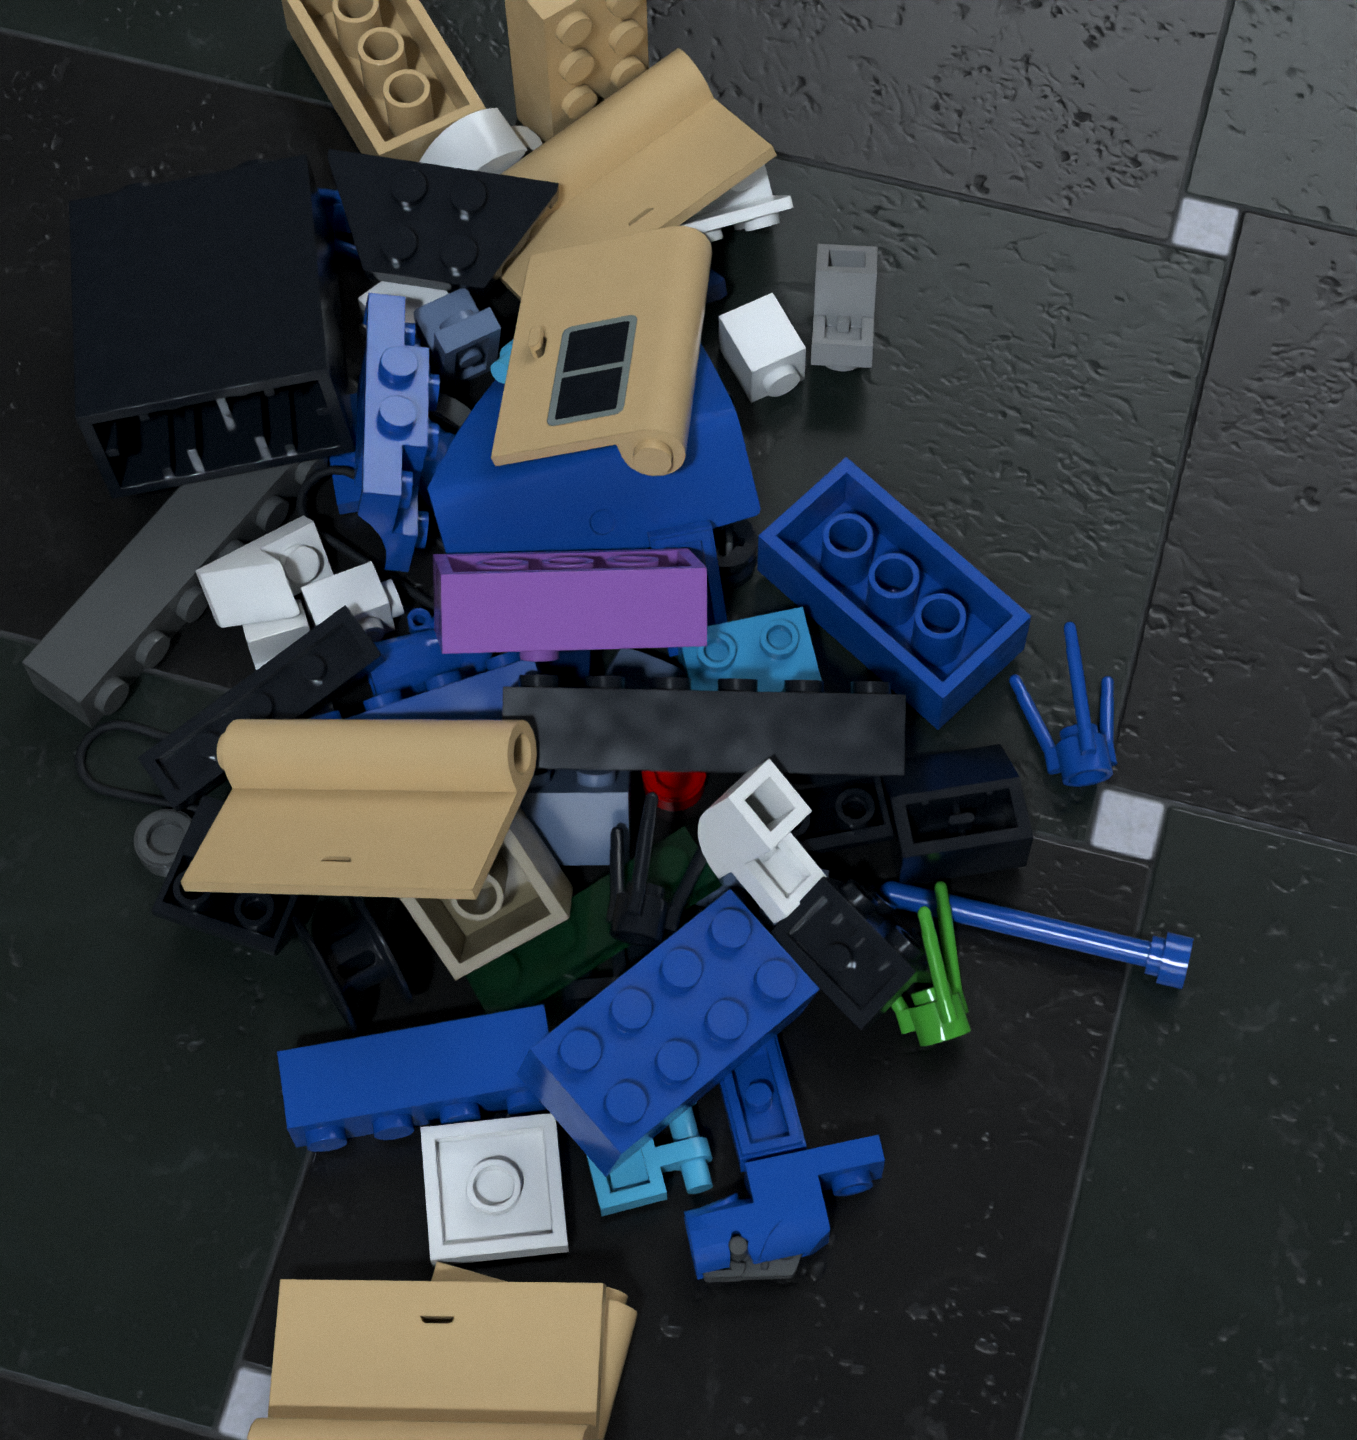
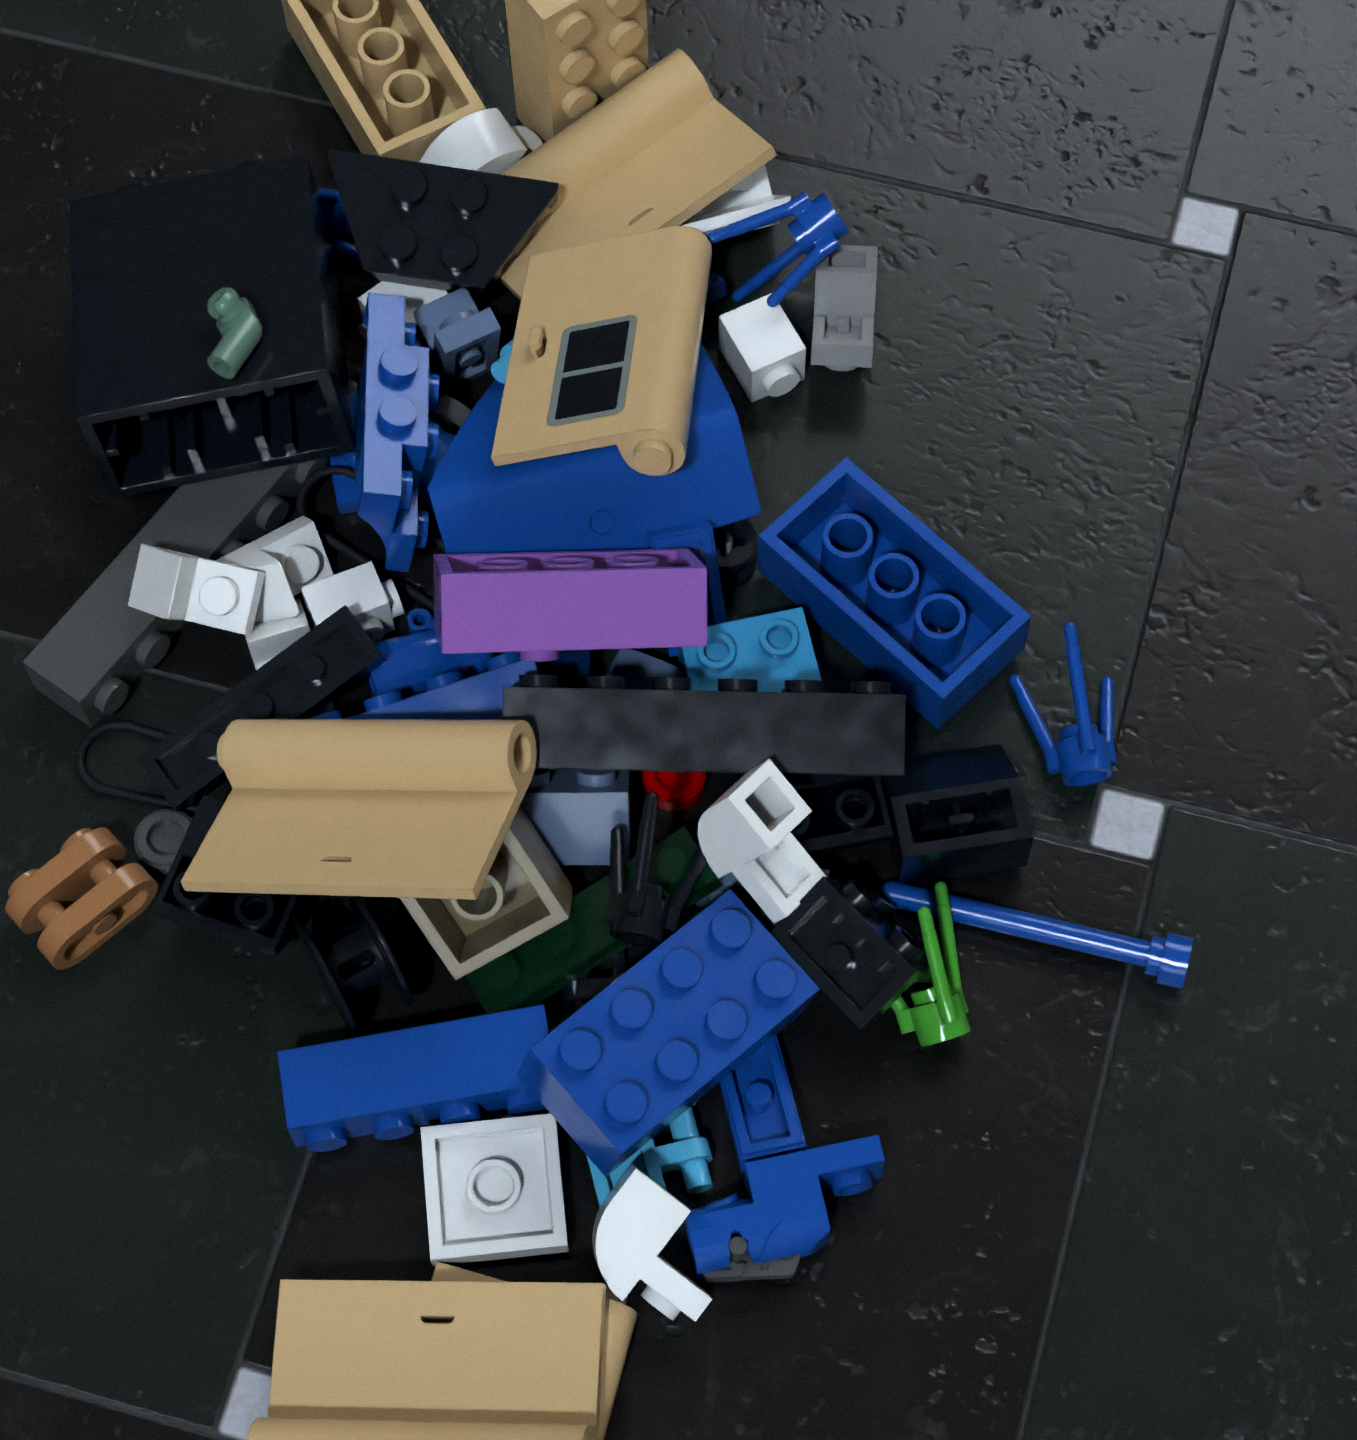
none -> medium nougat brick [5,827,158,970]
none -> white slope [128,544,265,635]
none -> sand green arm [207,287,262,379]
none -> white brick [592,1164,712,1322]
none -> blue plant [707,191,850,307]

